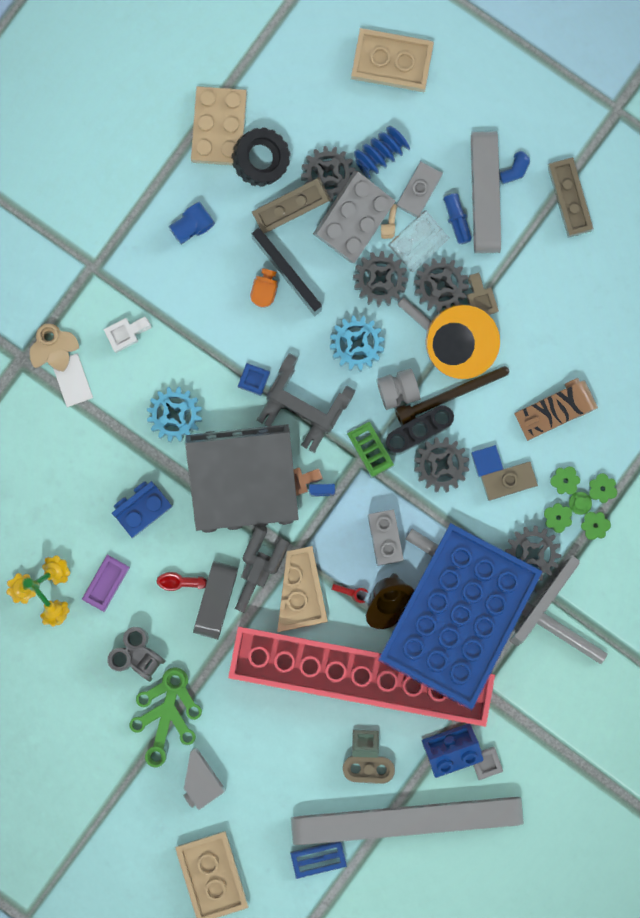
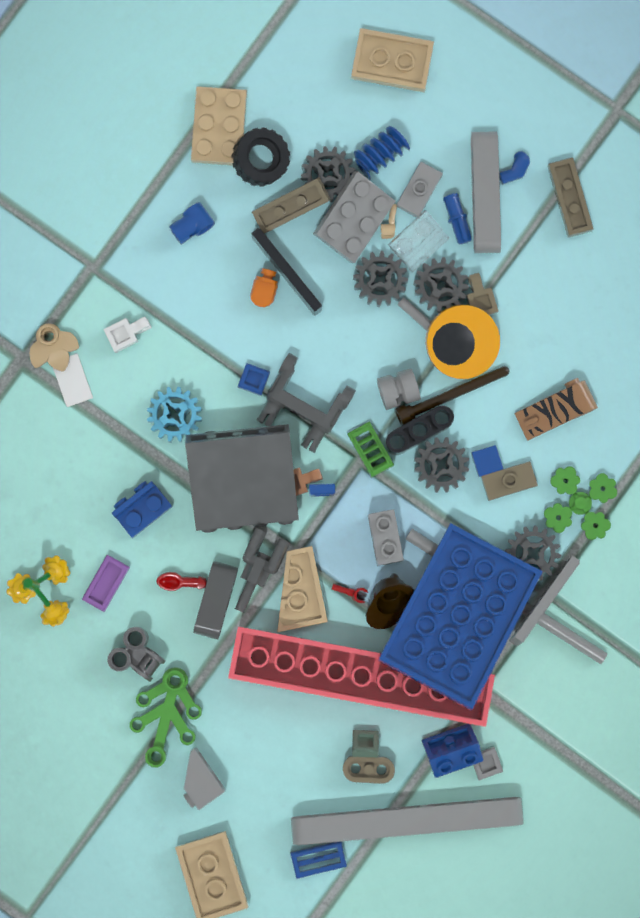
medium azure gear [330,316,385,372] -> none

